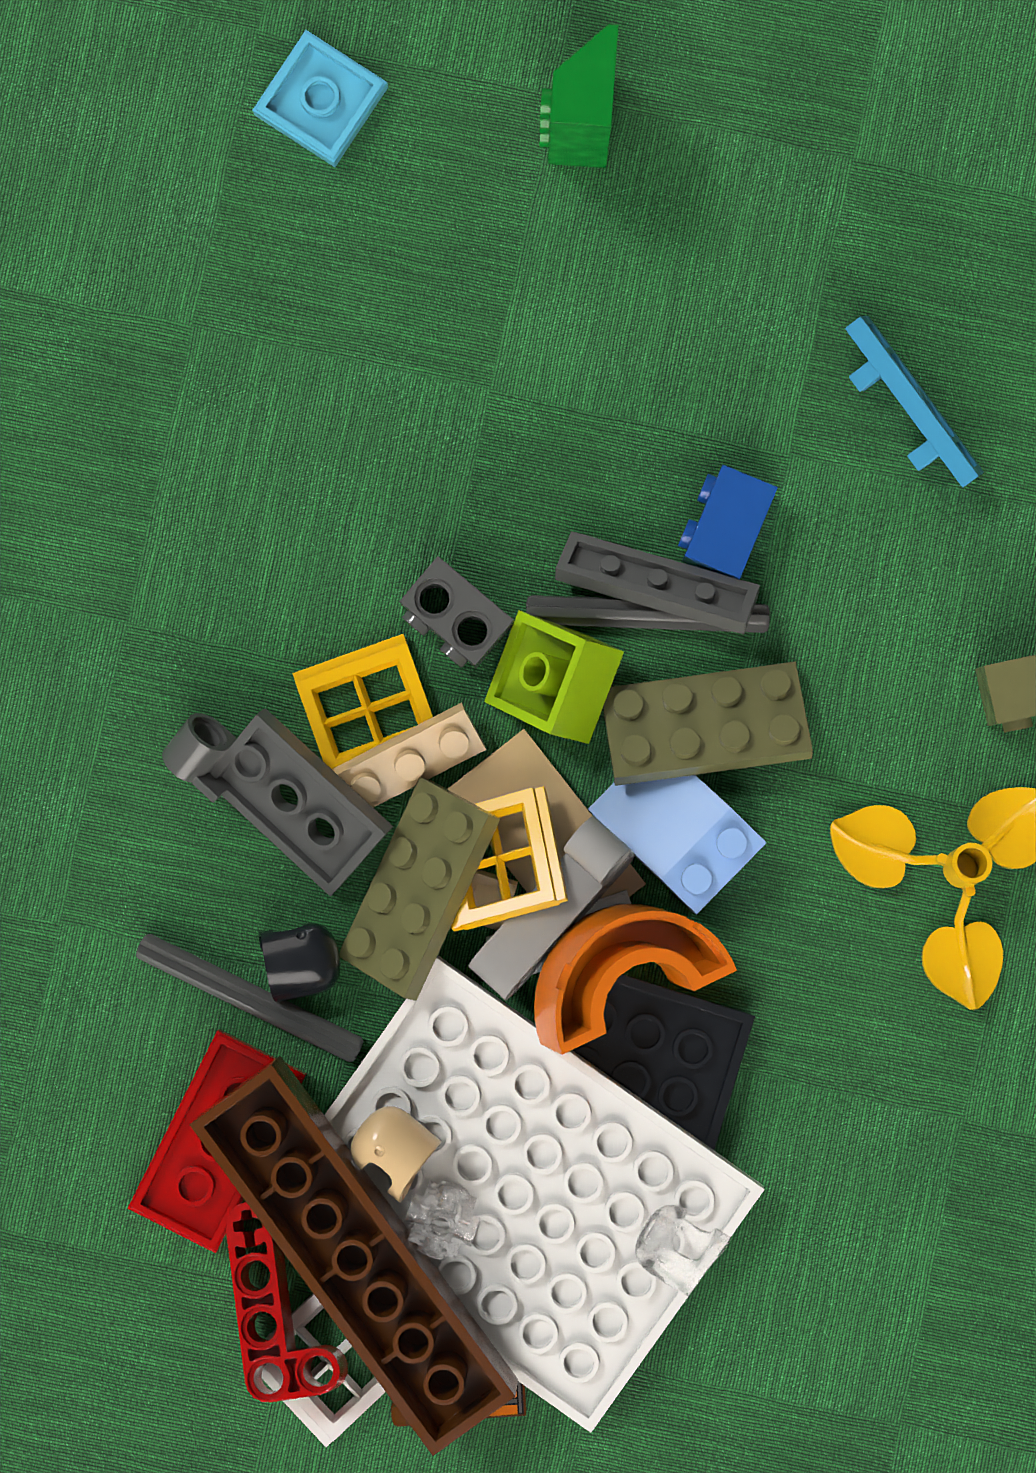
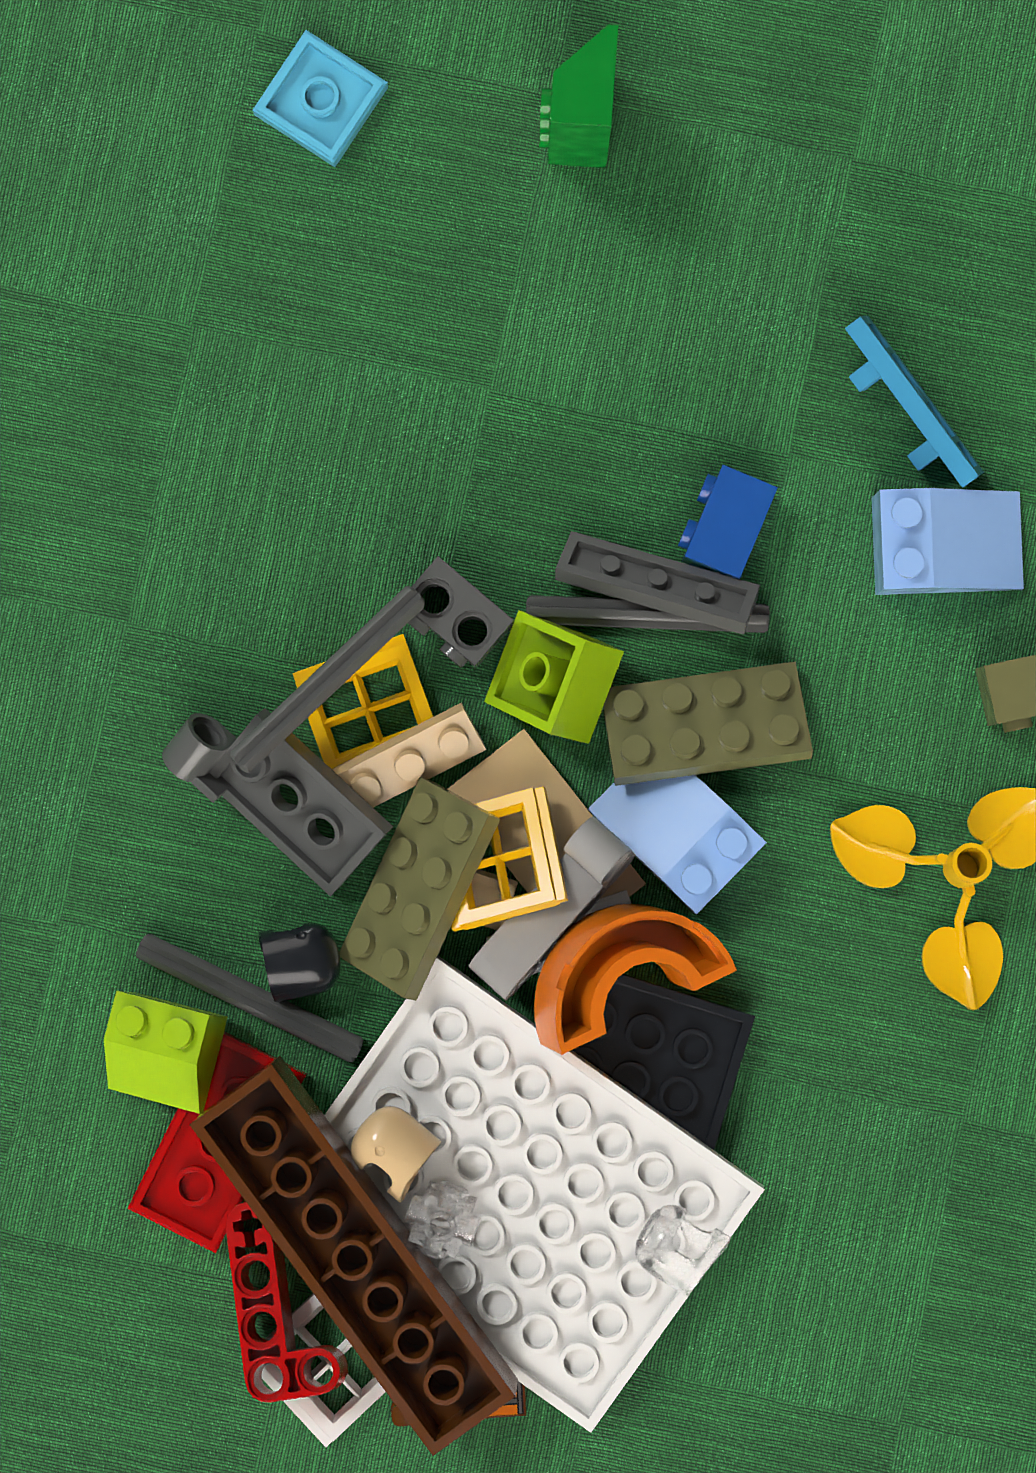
none -> lime slope [104,991,228,1114]
none -> dark grey axle [230,586,425,773]
none -> light blue slope [872,488,1024,595]

